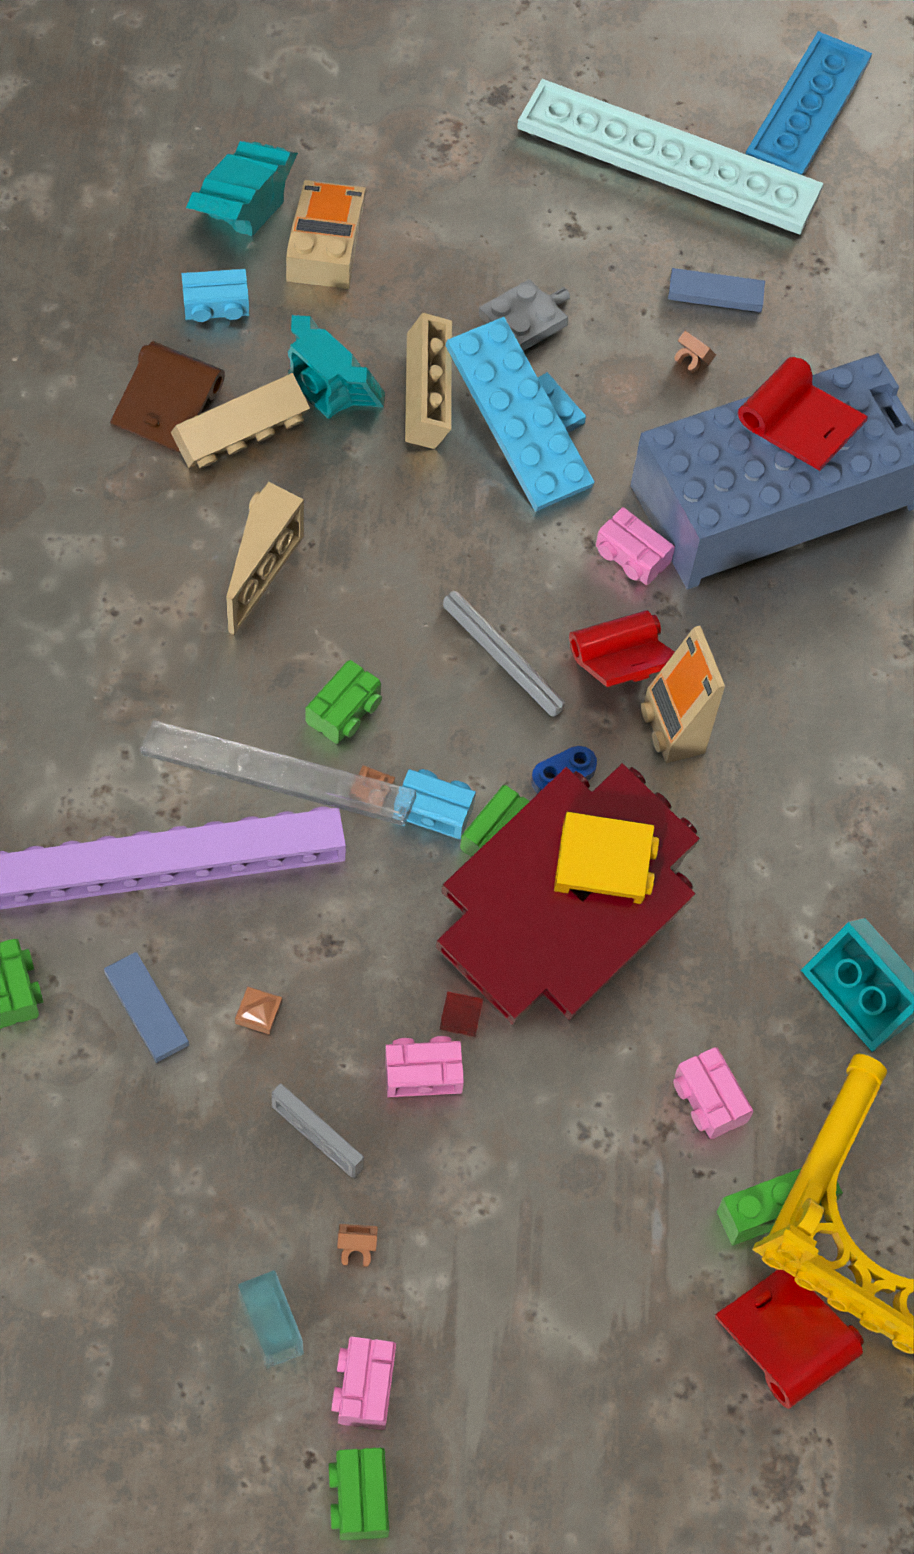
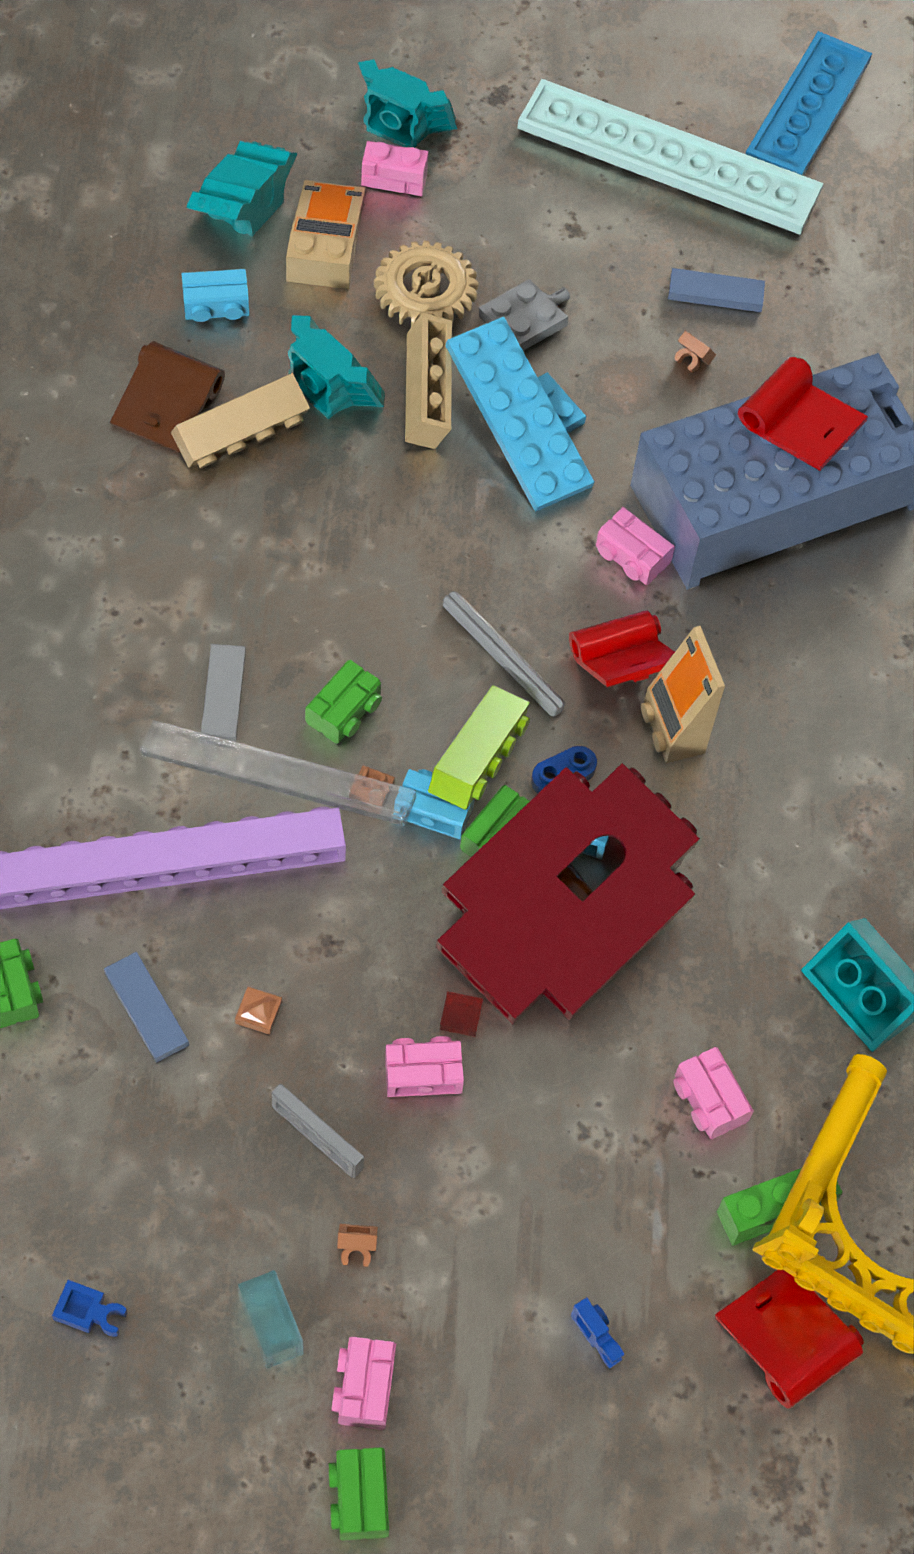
tan slope [226,482,304,635] -> none
yellow panel [554,812,659,904] -> none
none -> blue plate [52,1280,128,1337]
none -> light grey tile [201,644,246,743]
none -> teal slope [358,59,457,148]
none -> bright pink brick [361,141,429,196]
none -> tan gear [374,241,479,327]
none -> lime brick [428,685,530,810]
none -> blue plate [571,1297,625,1369]

